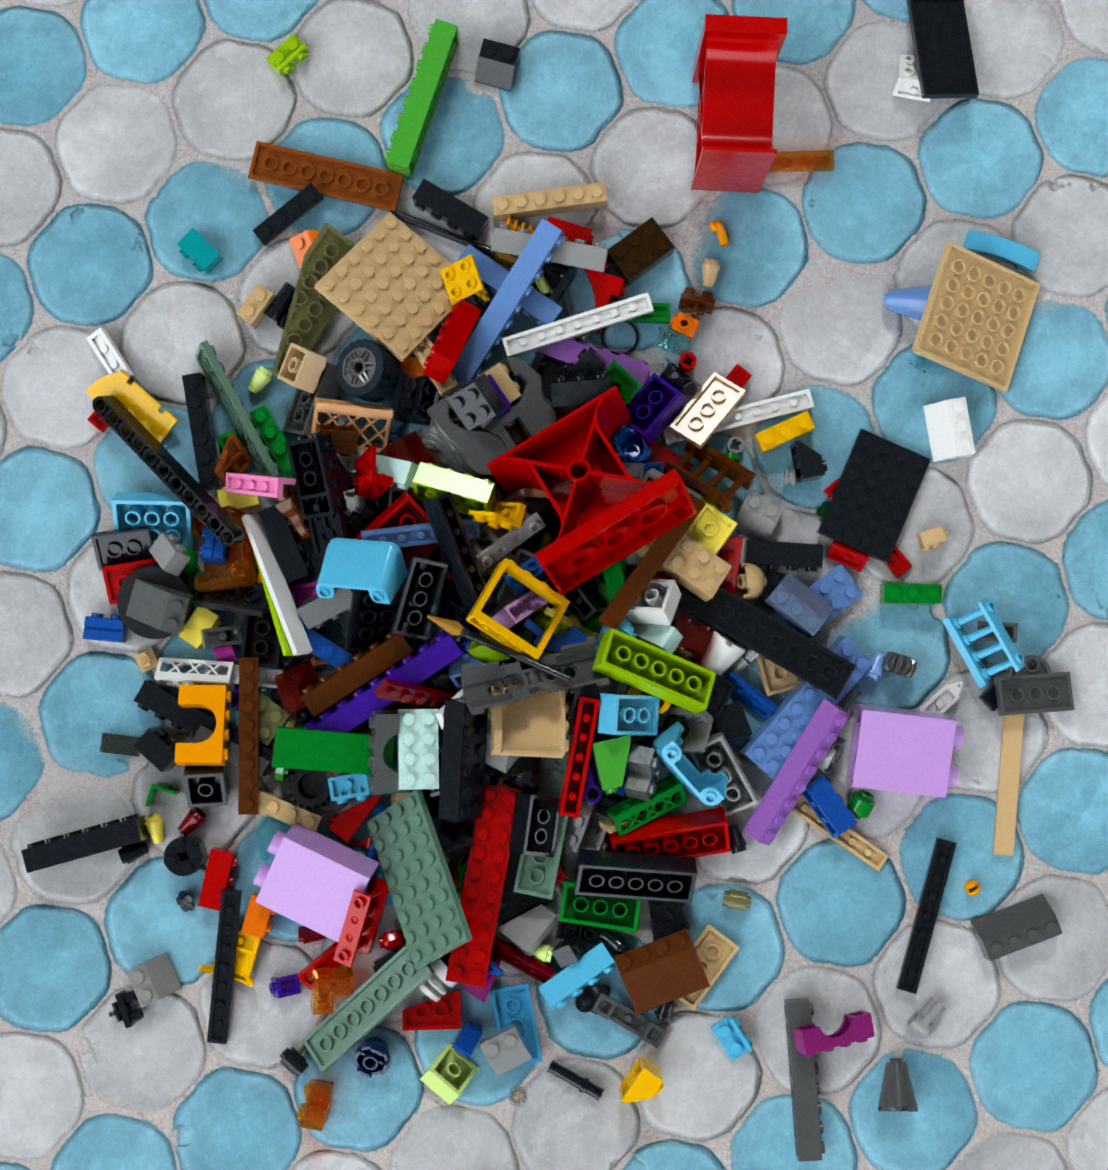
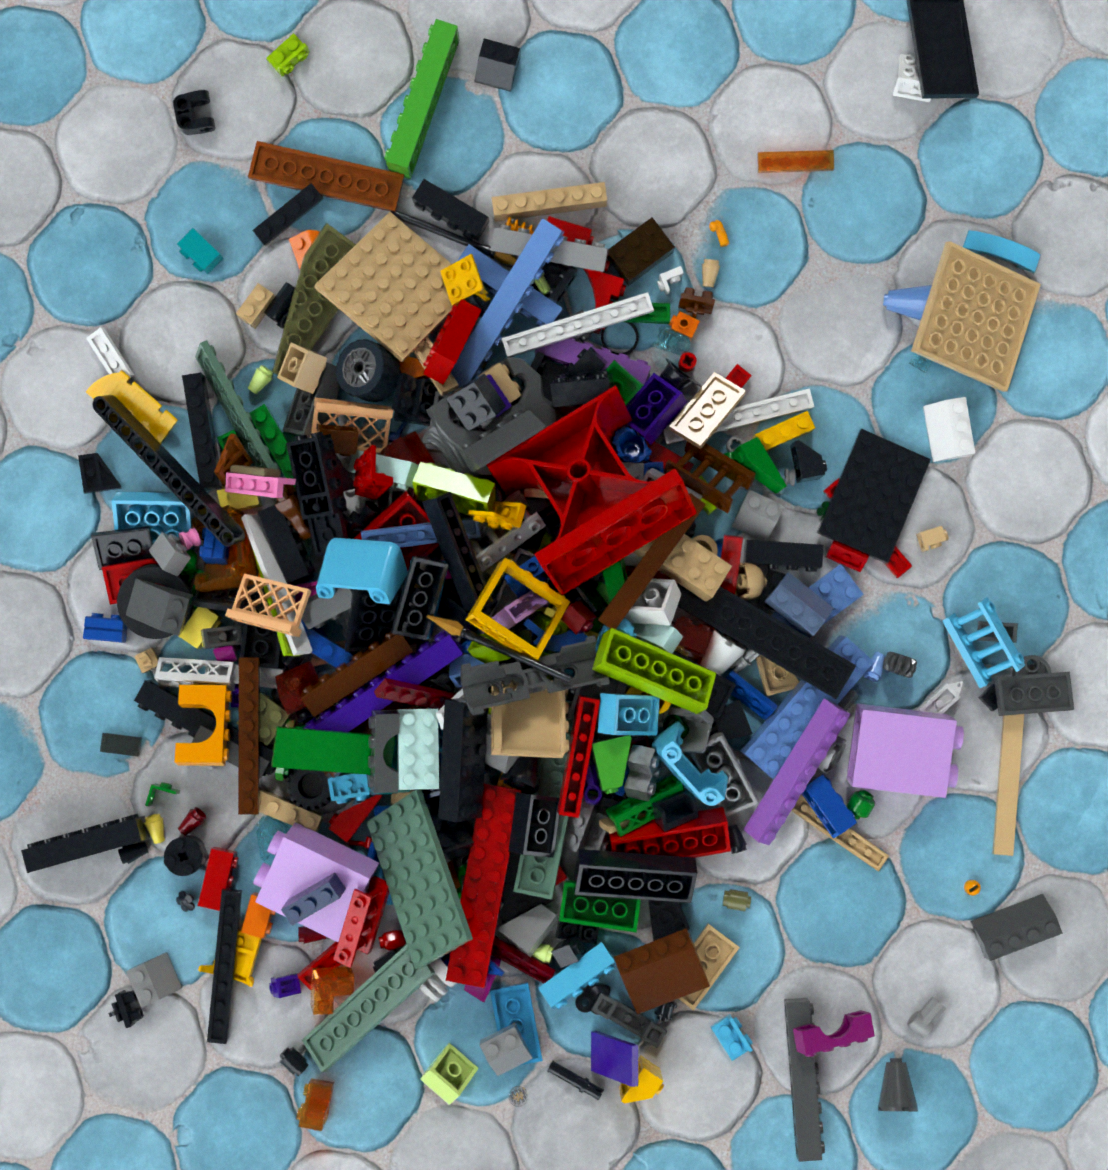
red tile [87,411,109,433] -> none
black brick [133,727,179,772] -> none
black brick [183,765,230,807] -> none
dark blue cone [353,1037,391,1078] -> none
red wing [402,989,461,1031] -> none
blue slope [452,1020,483,1058] -> none
black cone [598,928,628,955] -> none
light yellow plate [685,502,738,555] -> none
red piece [691,14,788,193] -> none
green brick [880,583,942,605] -> none
black plate [896,837,957,994] -> none
none -> black wing [78,453,122,494]
none -> black piece [173,90,216,135]
none -> bright pink wheel [178,528,201,550]
none -> light nougat fence [225,574,311,637]
none -> dark tan tile [230,465,281,477]
none -> dark blue brick [281,873,346,926]
none -> dark grey slope [460,409,546,472]
none -> dark red brick [561,601,597,635]
none -> dark purple tile [591,1031,638,1087]
none -> black panel [652,789,699,832]
none -> white bracket [657,266,684,295]
none -> green slope [732,437,787,494]

